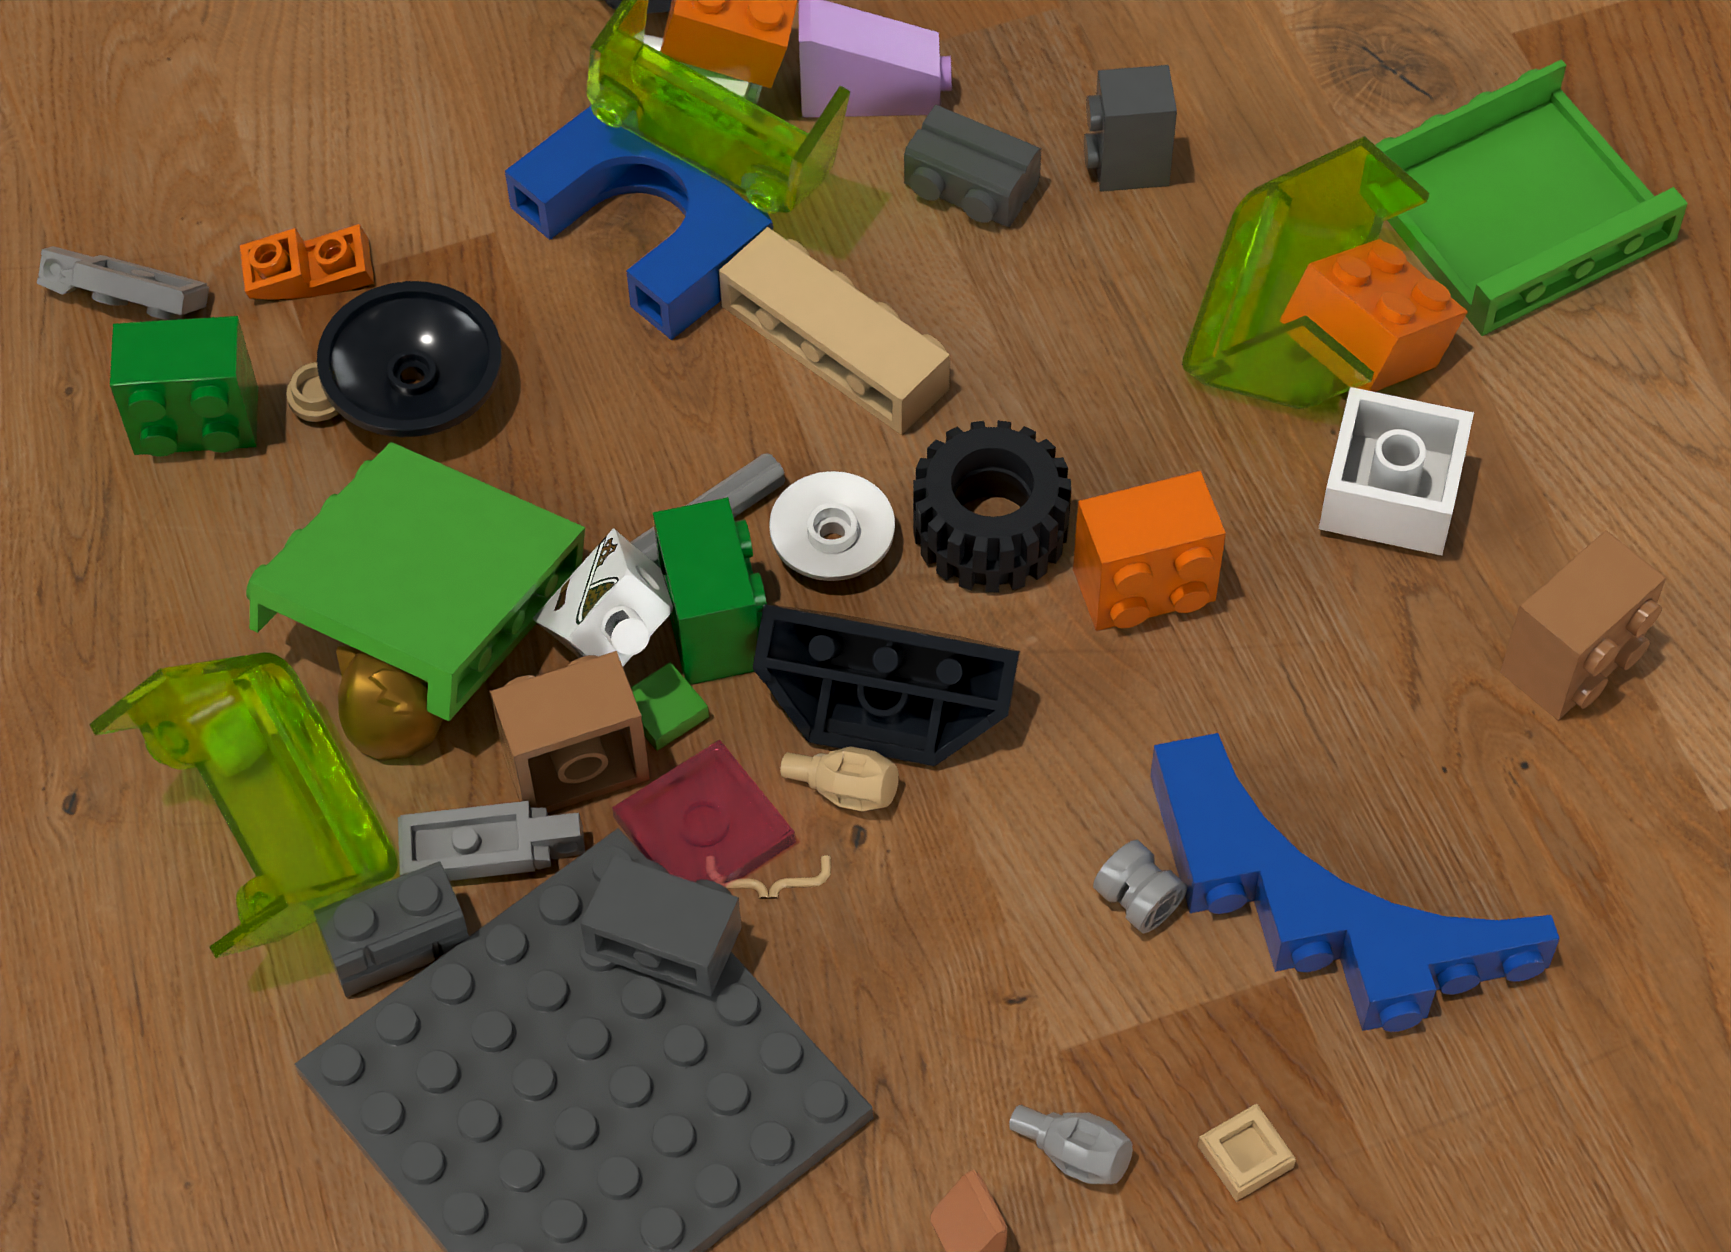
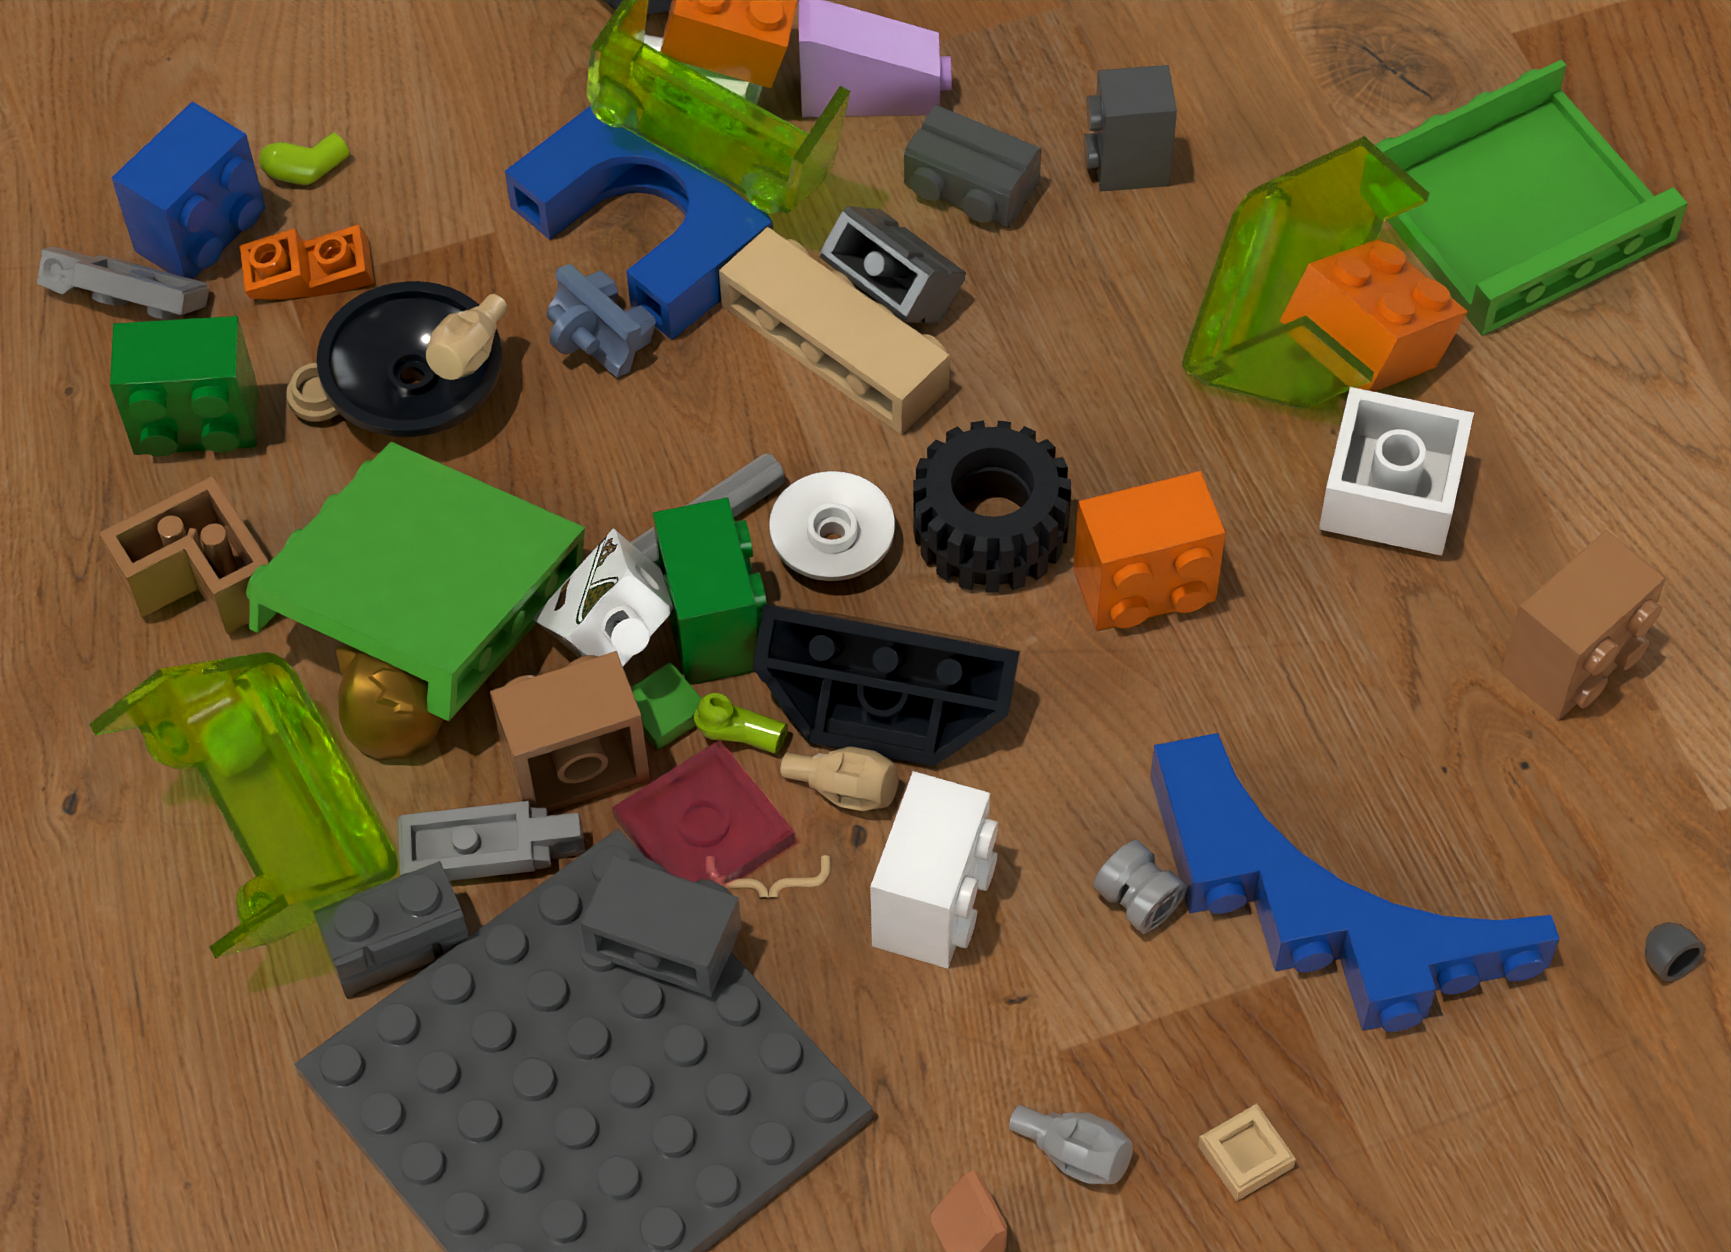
none -> medium nougat brick [99,475,269,634]
none -> blue brick [111,101,265,279]
none -> lime arm [259,132,350,185]
none -> tan piece [426,294,507,380]
none -> sand blue hips [547,263,656,378]
none -> lime arm [694,693,788,754]
none -> dark grey brick [820,206,966,324]
none -> white brick [870,771,999,969]
none -> dark grey hinge [1645,922,1706,982]

